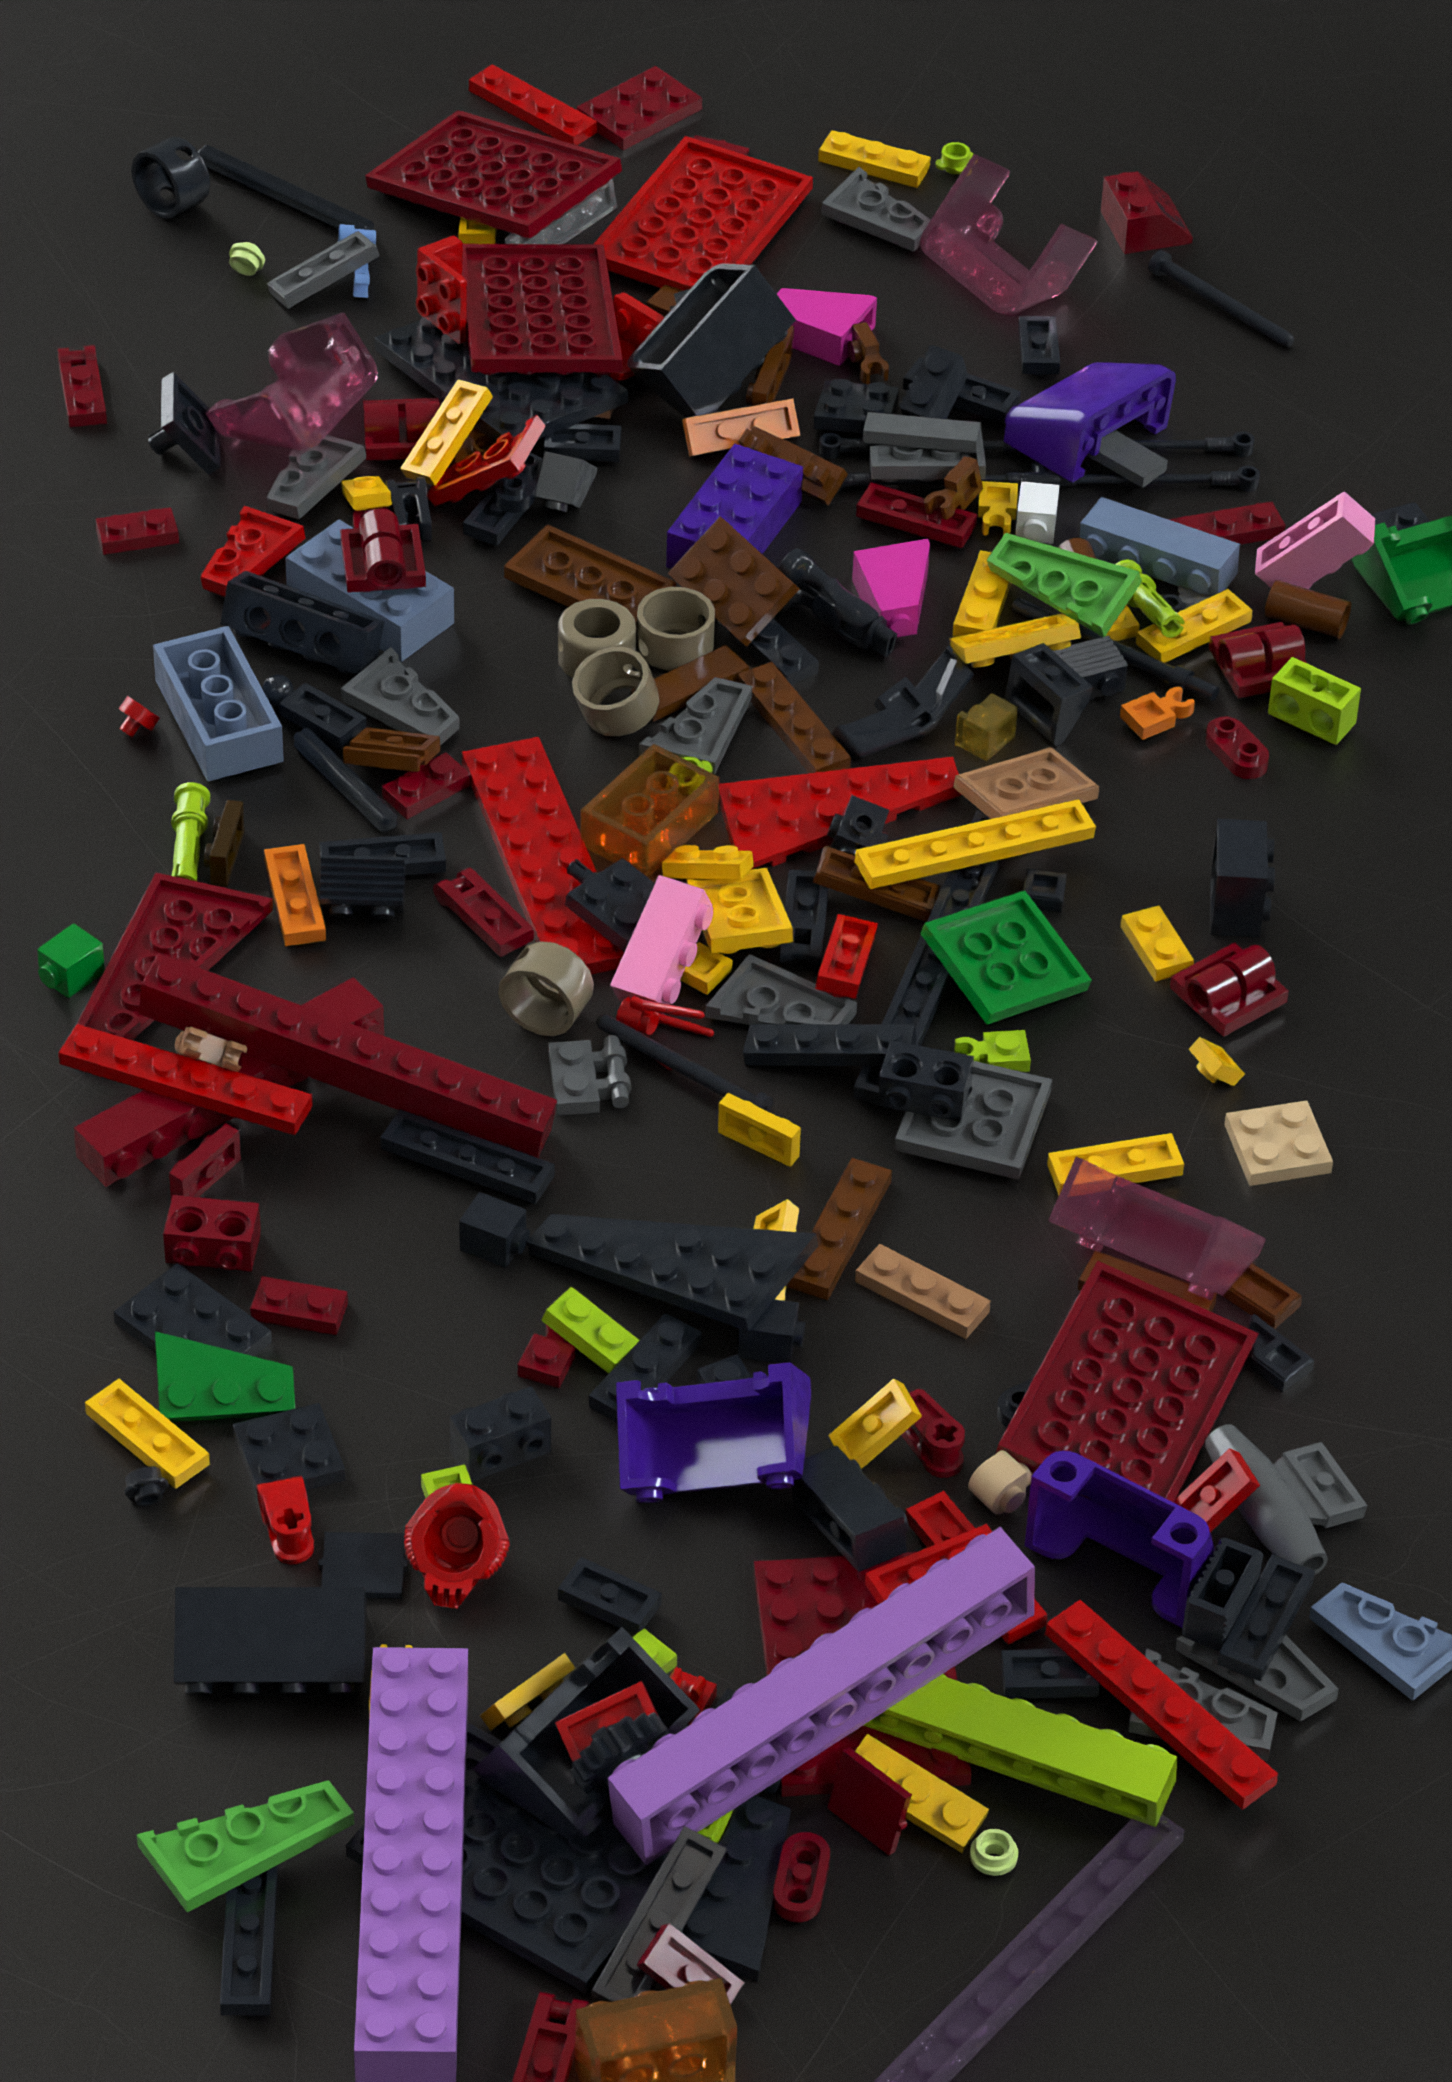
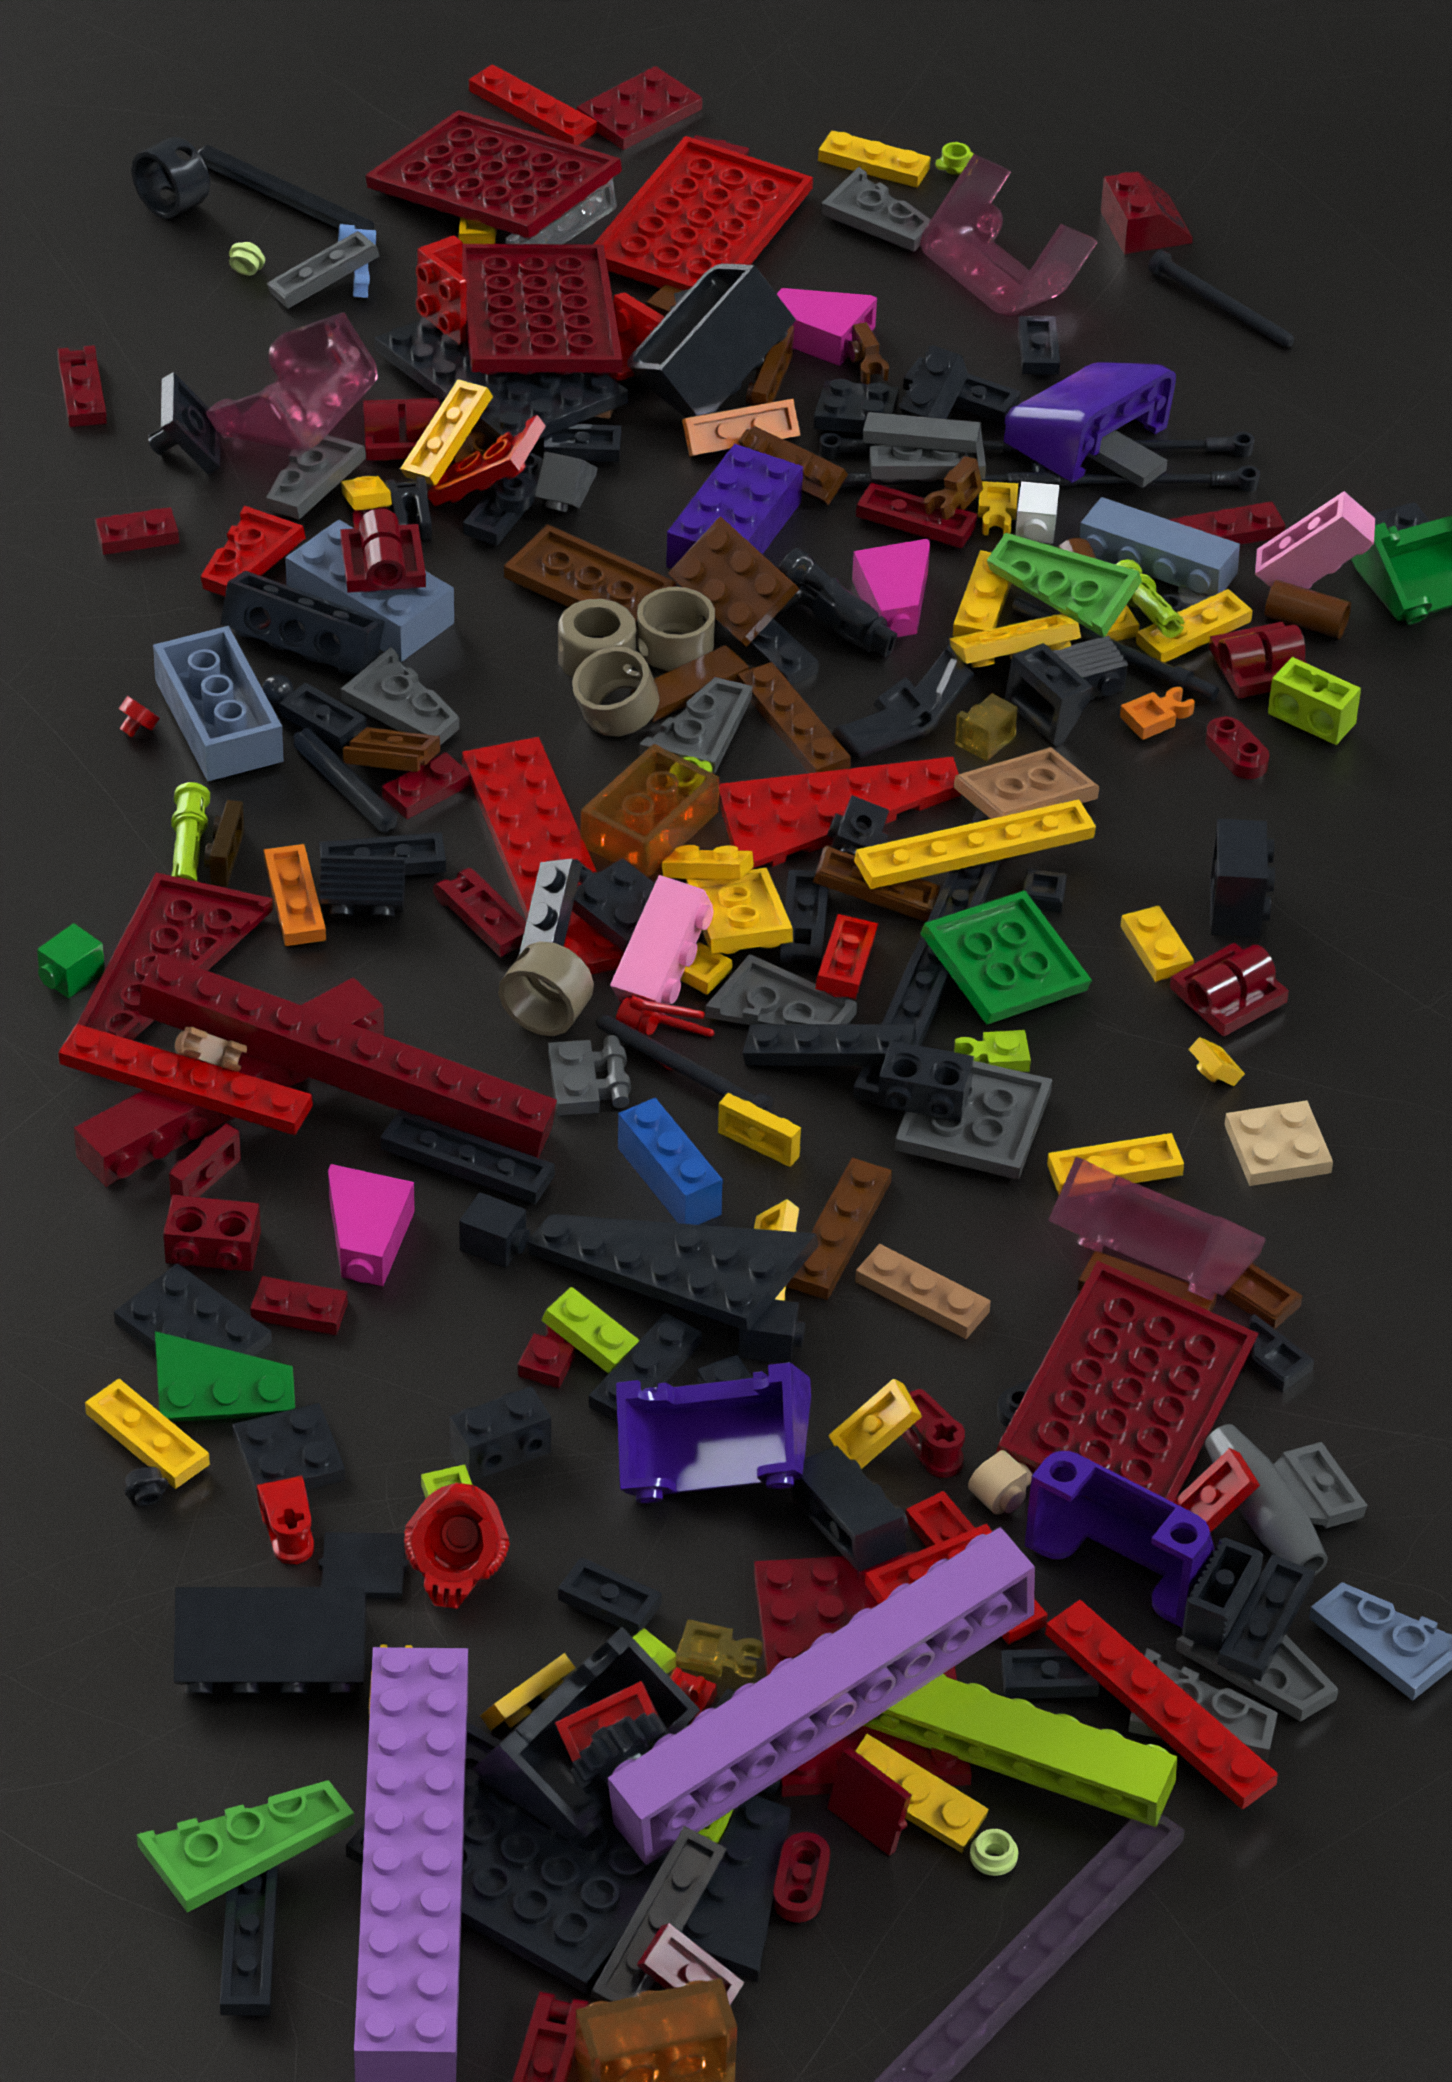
none -> dark pink slope [328,1164,415,1286]
none -> plate [519,858,582,954]
none -> blue brick [618,1098,723,1225]
none -> clear yellow plate [676,1619,763,1678]

